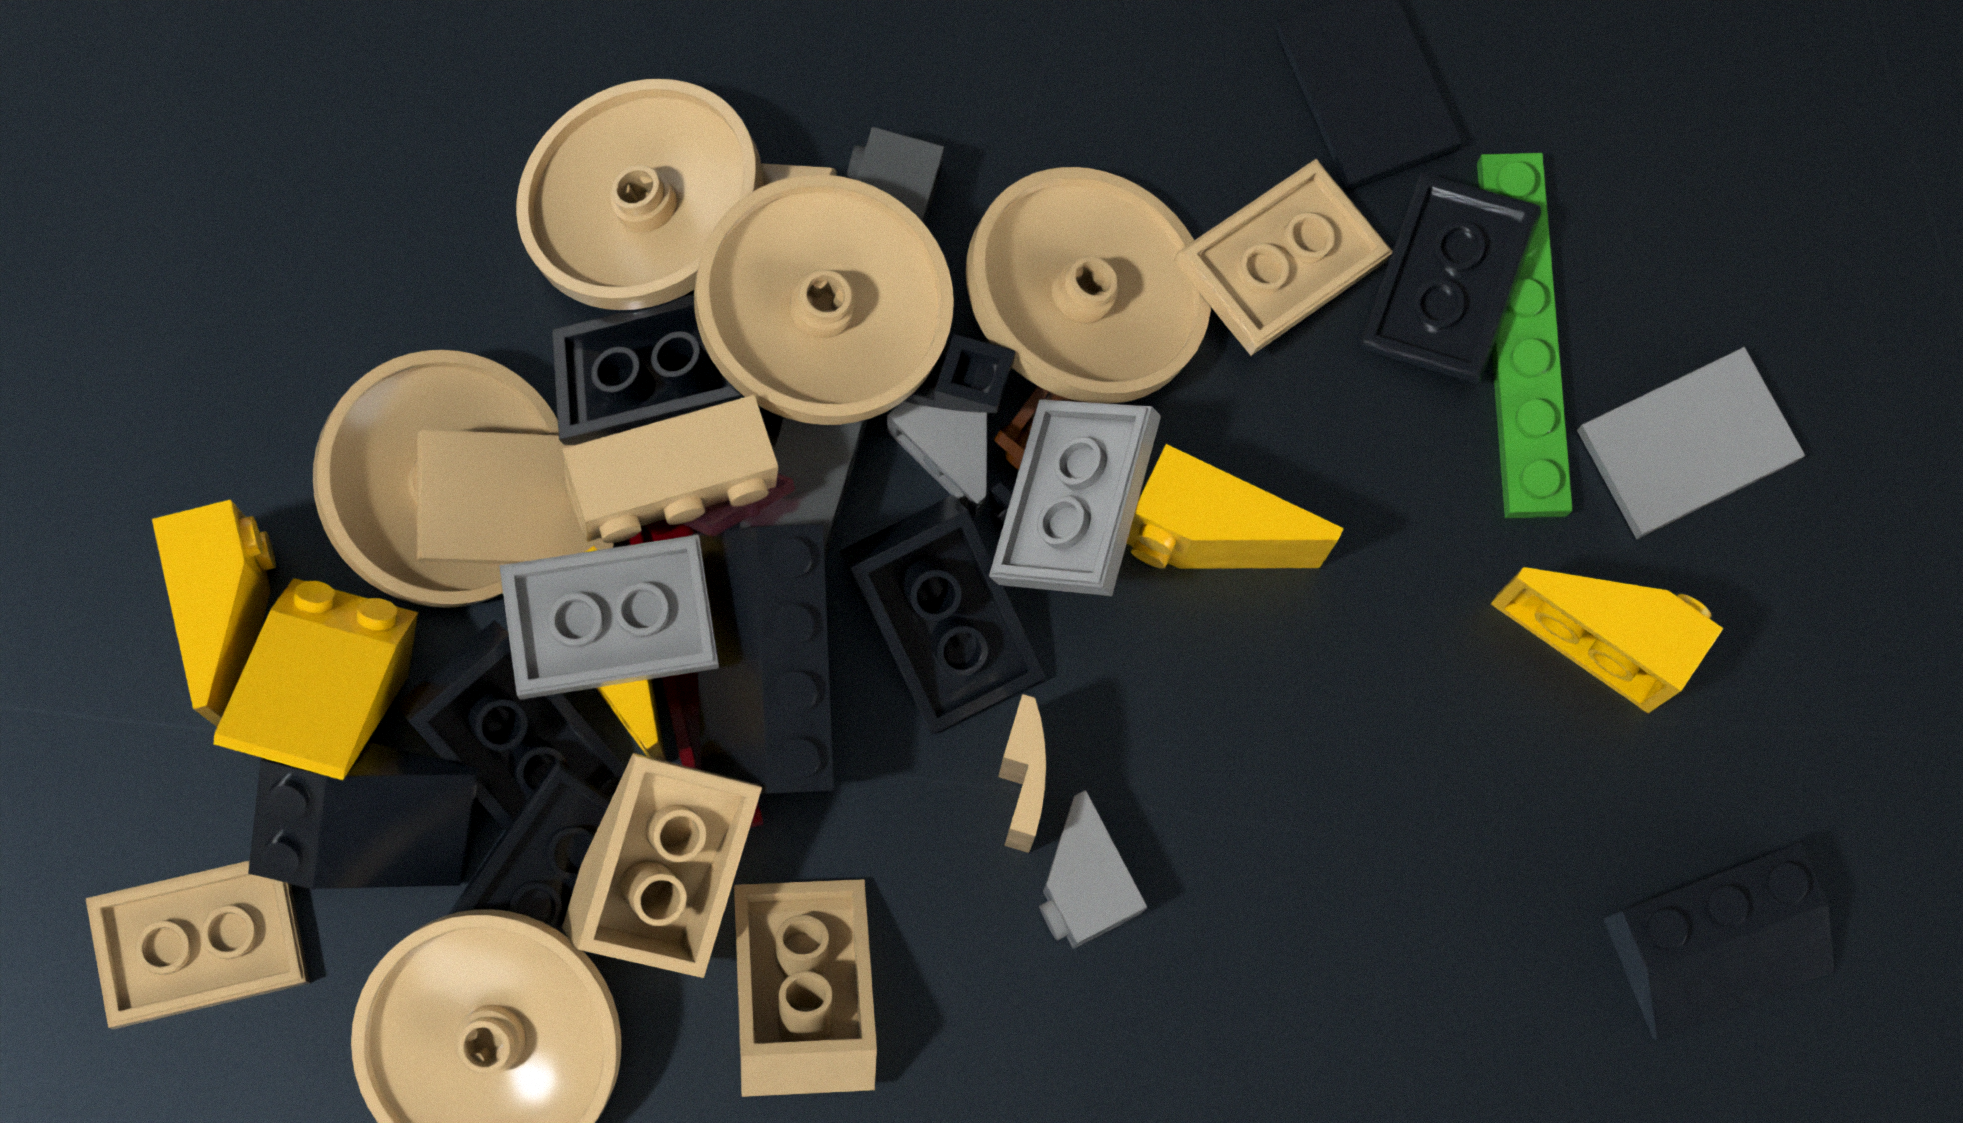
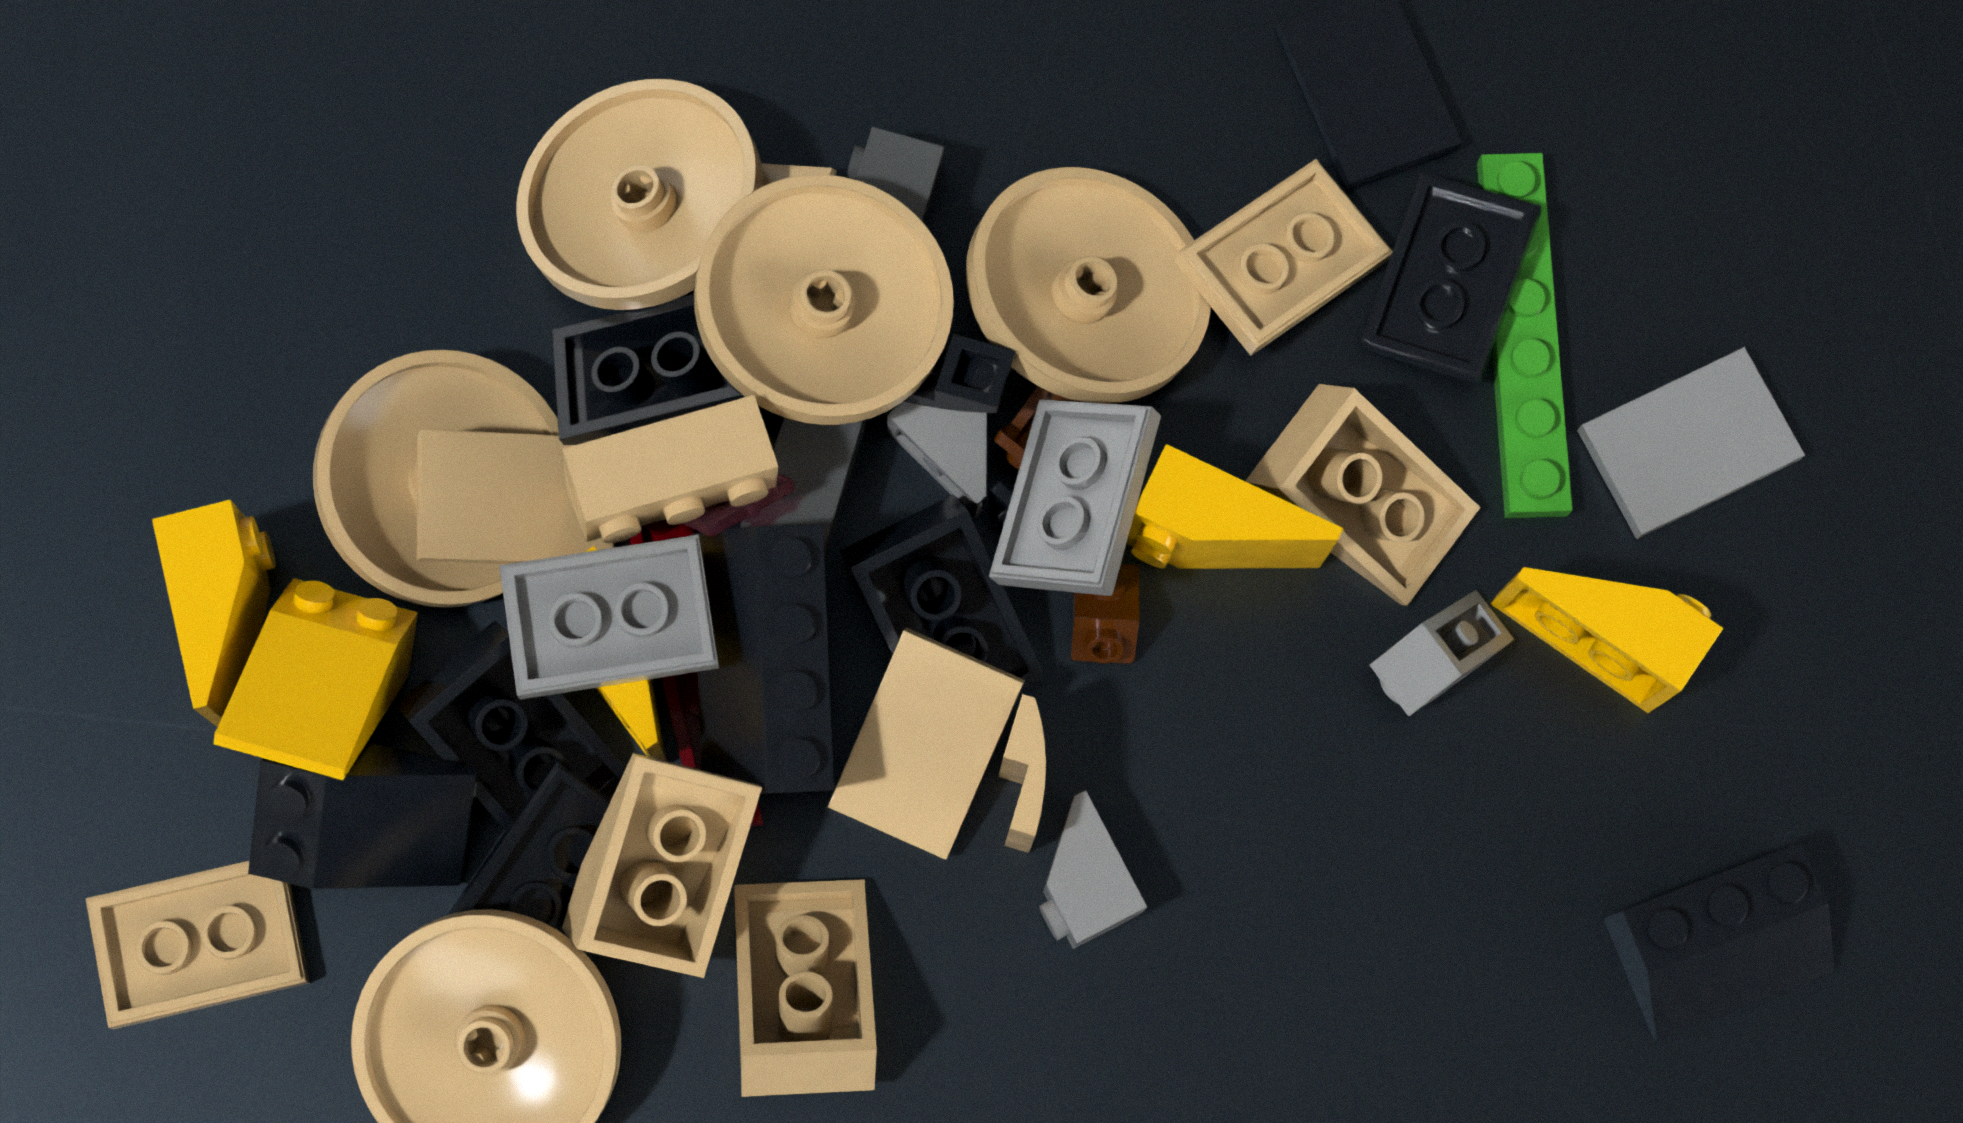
none -> tan tile [828,628,1025,860]
none -> reddish brown bracket [1071,564,1139,664]
none -> tan slope [1245,384,1480,606]
none -> light grey slope [1369,590,1515,716]

